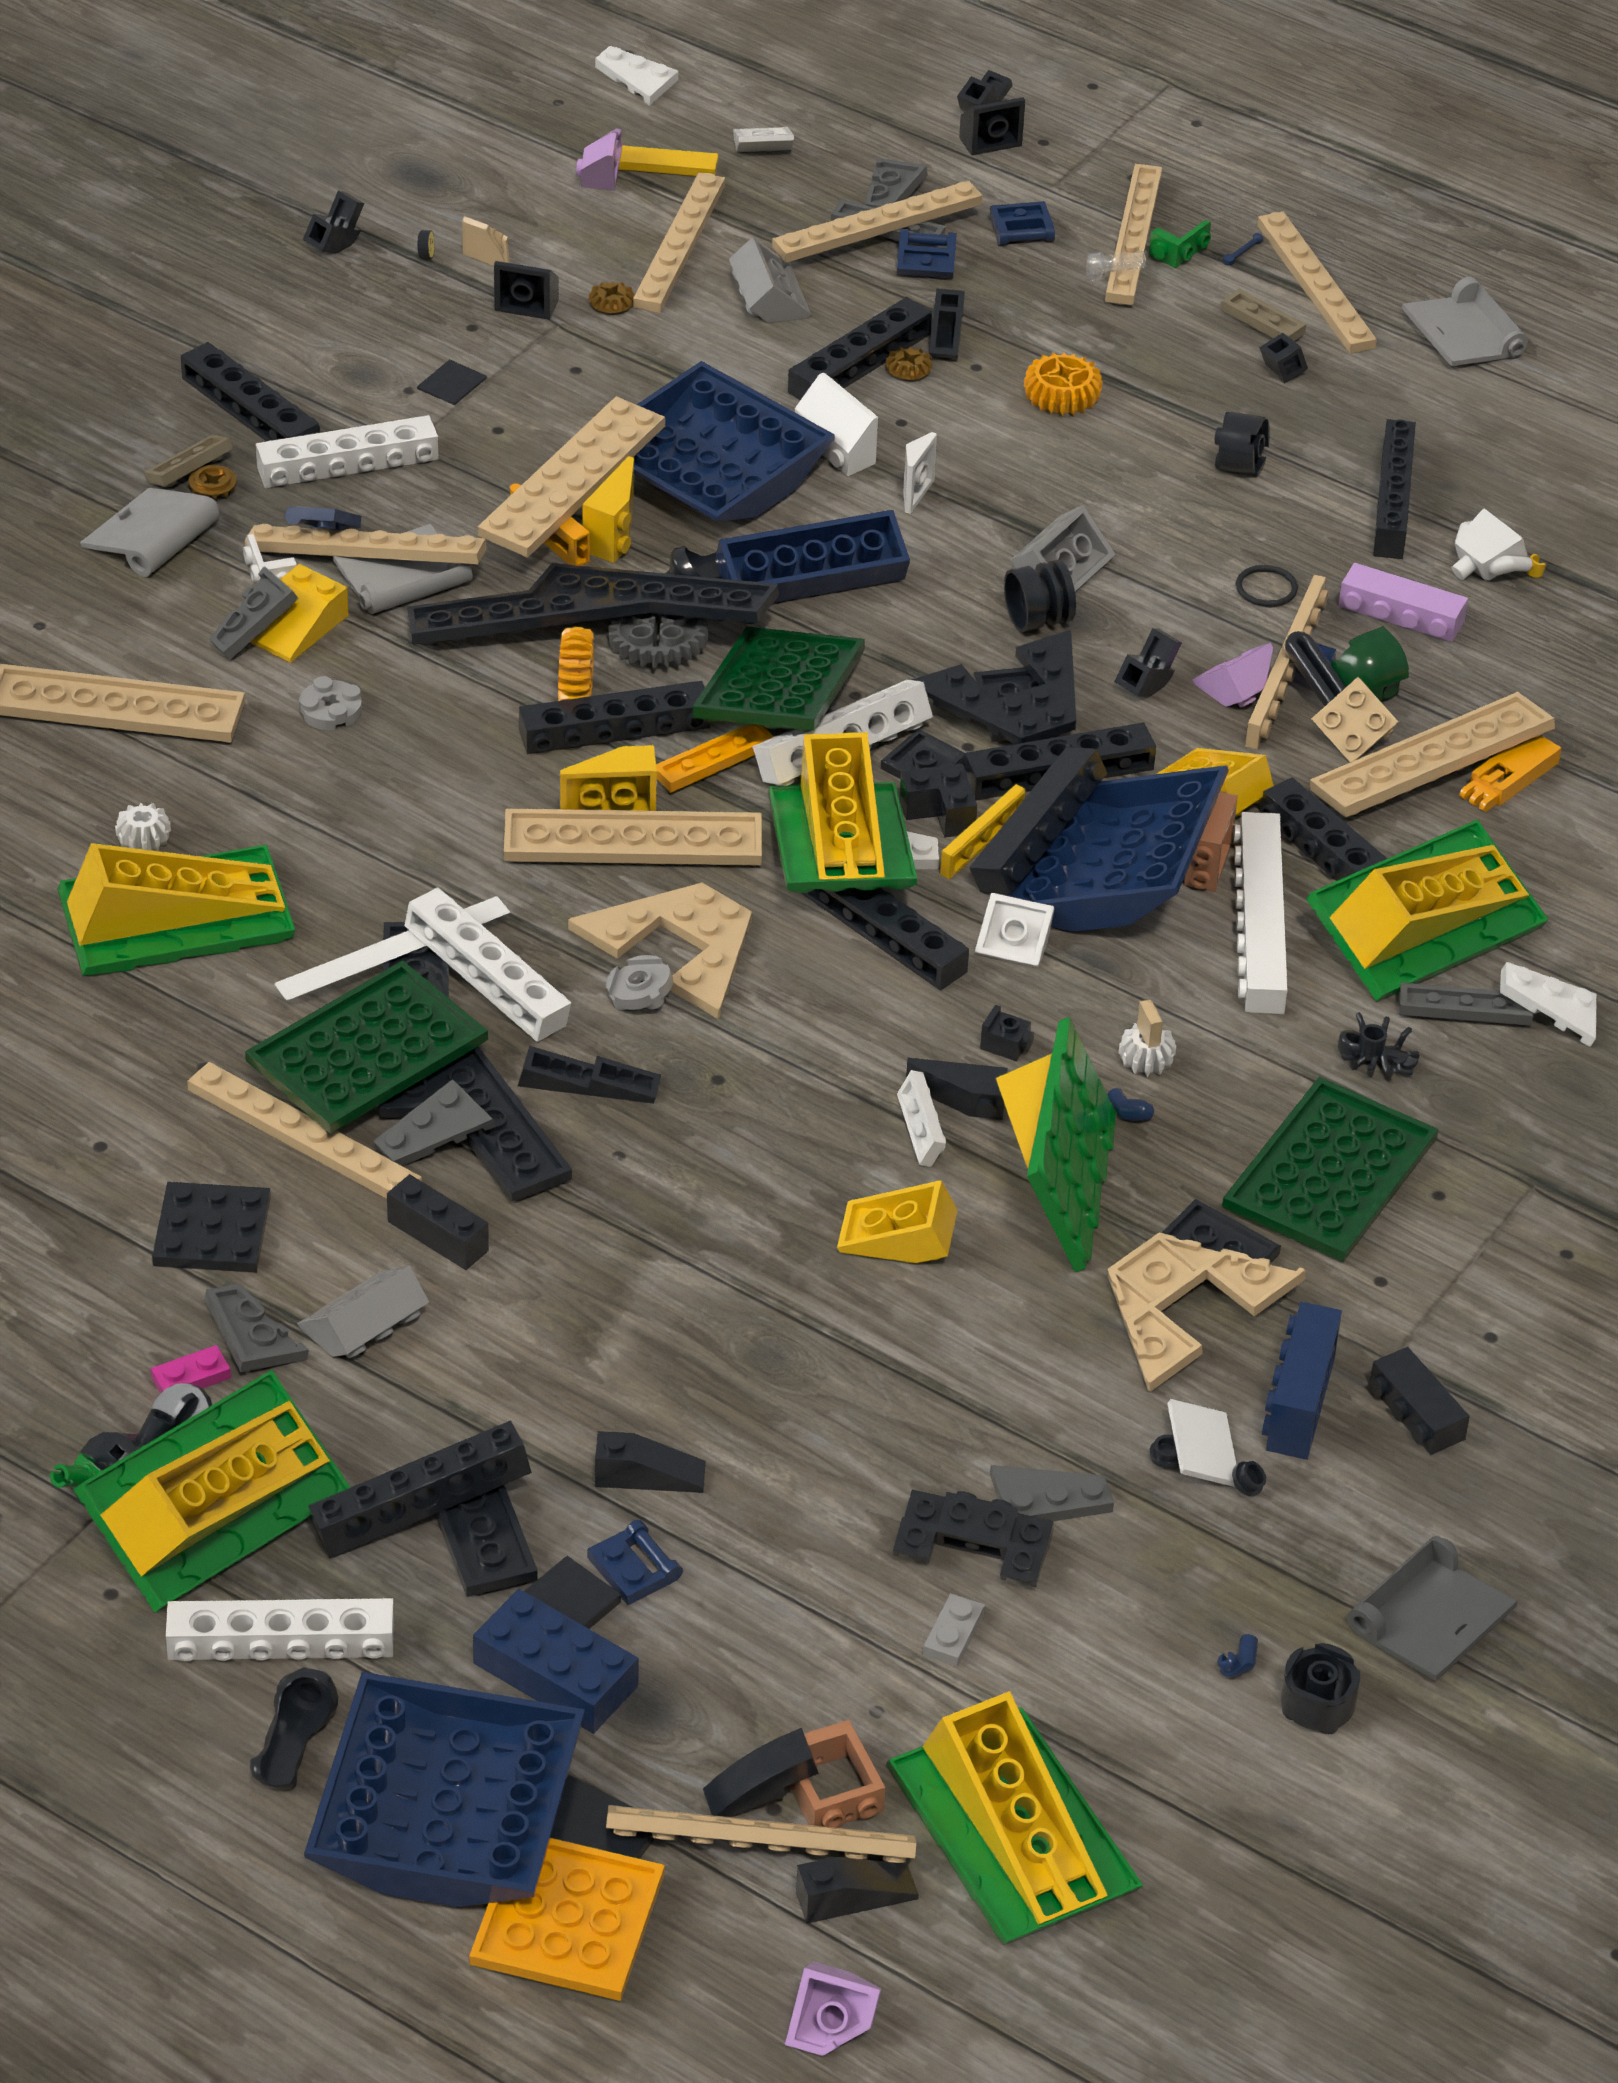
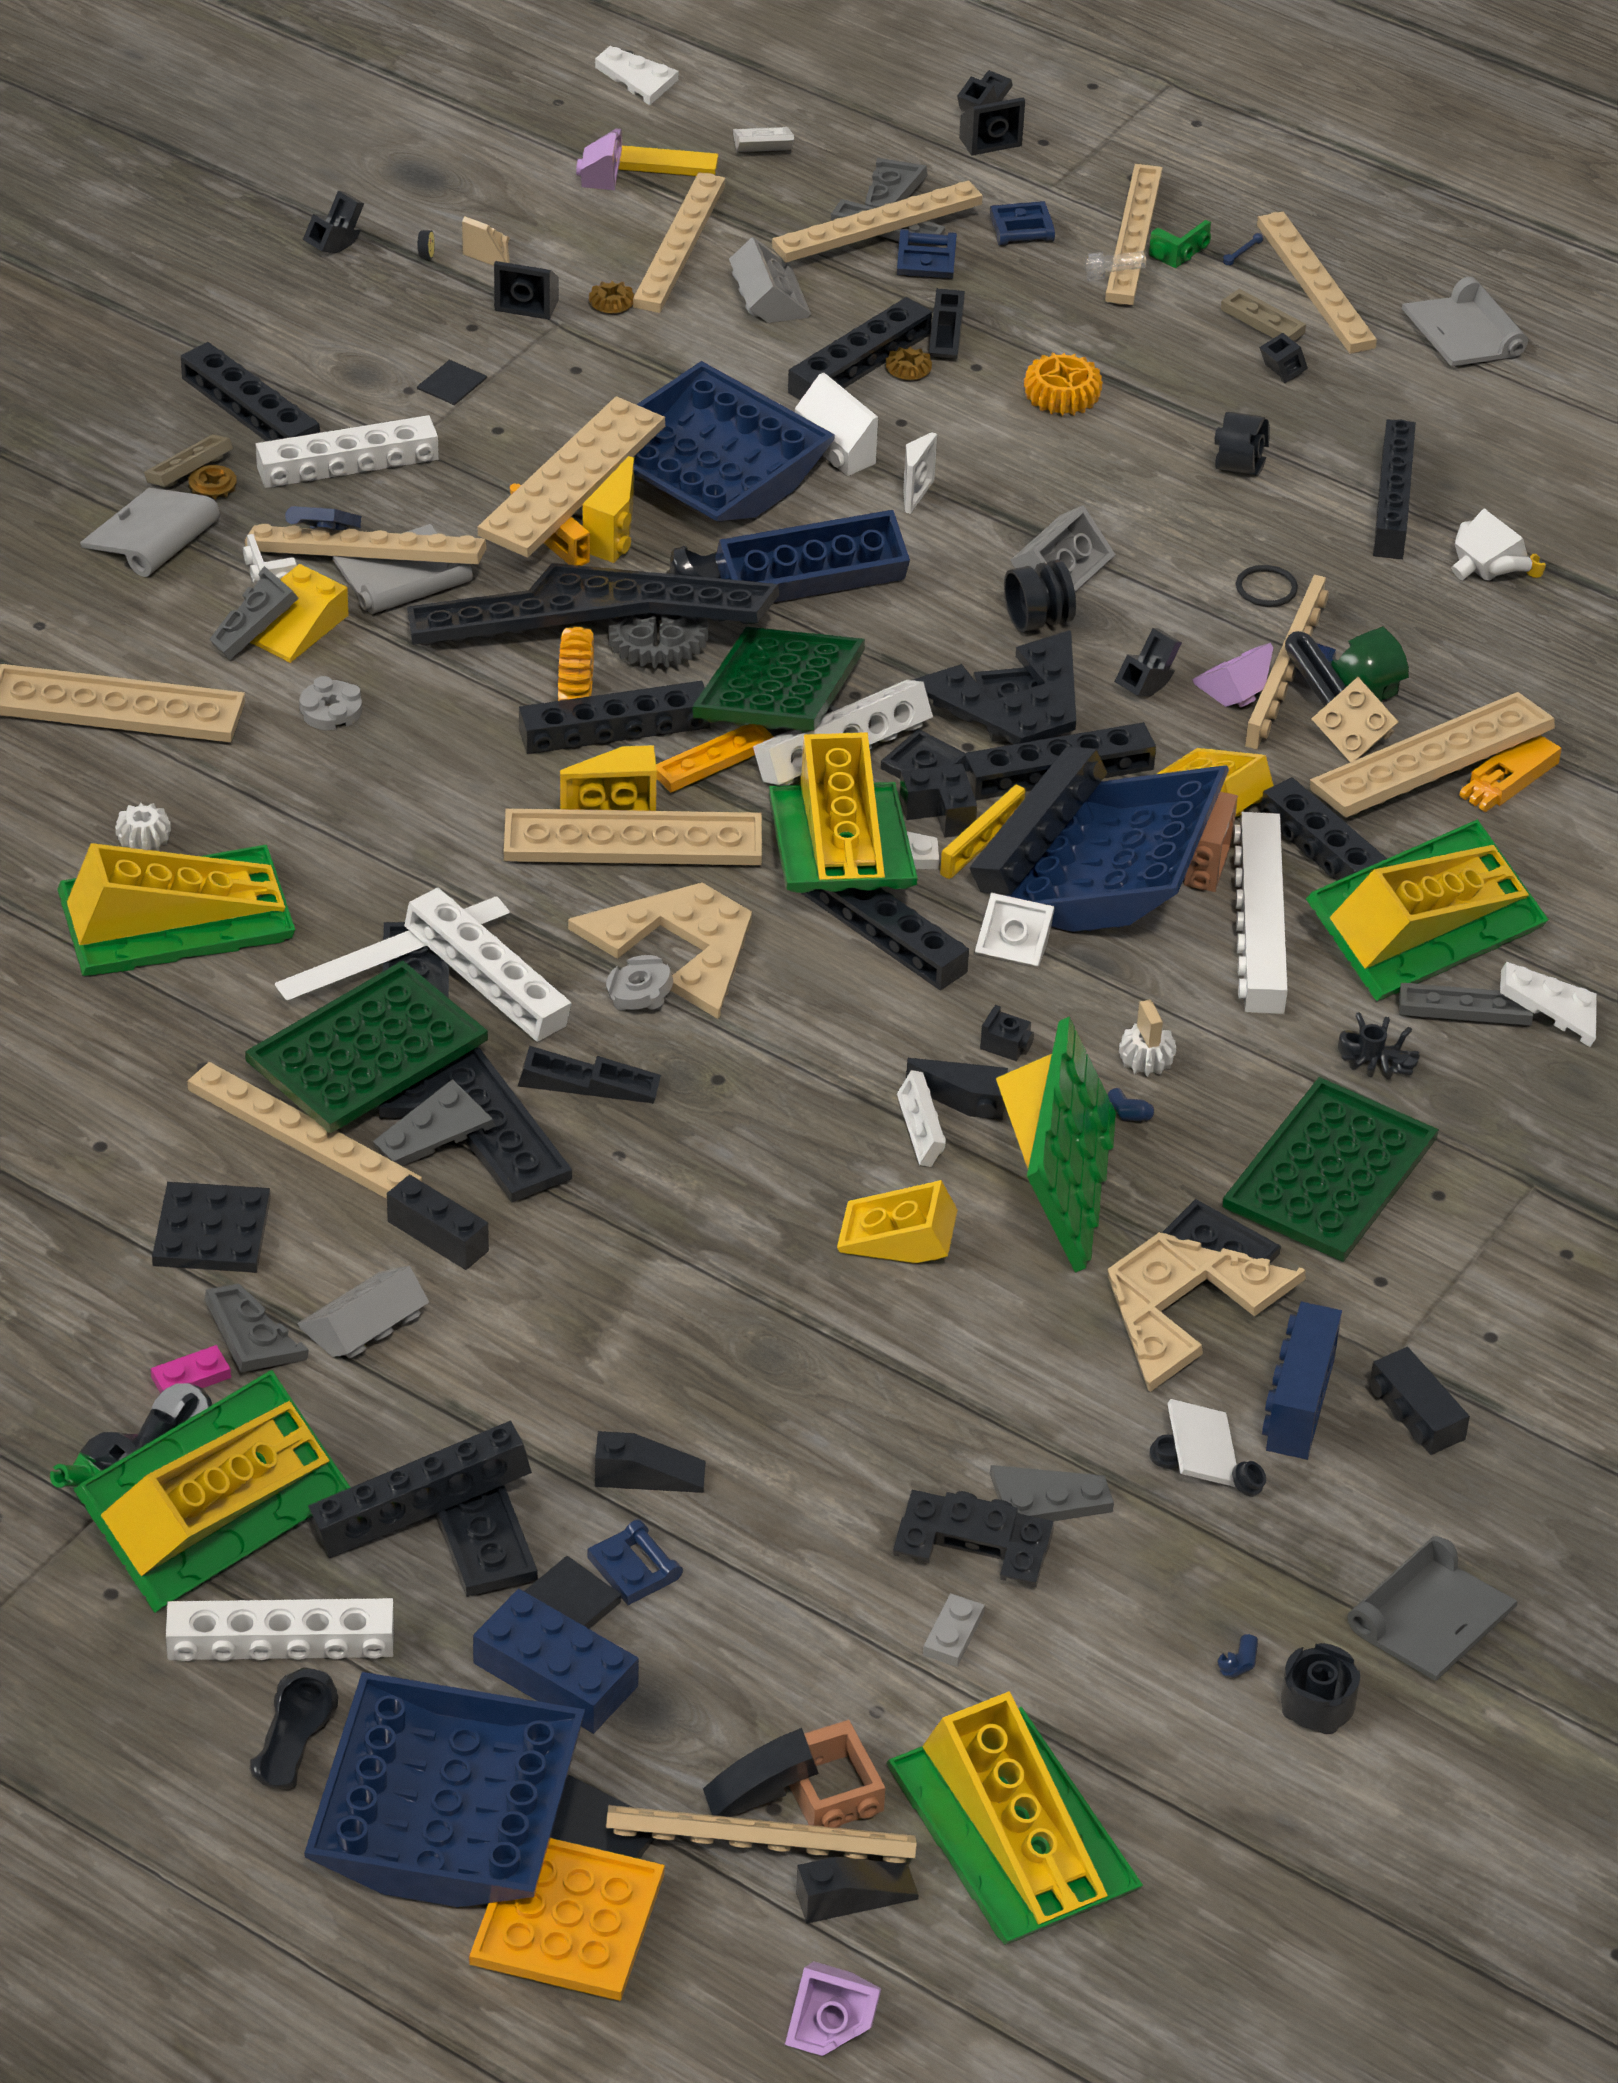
lavender brick [1338,563,1468,642] -> none

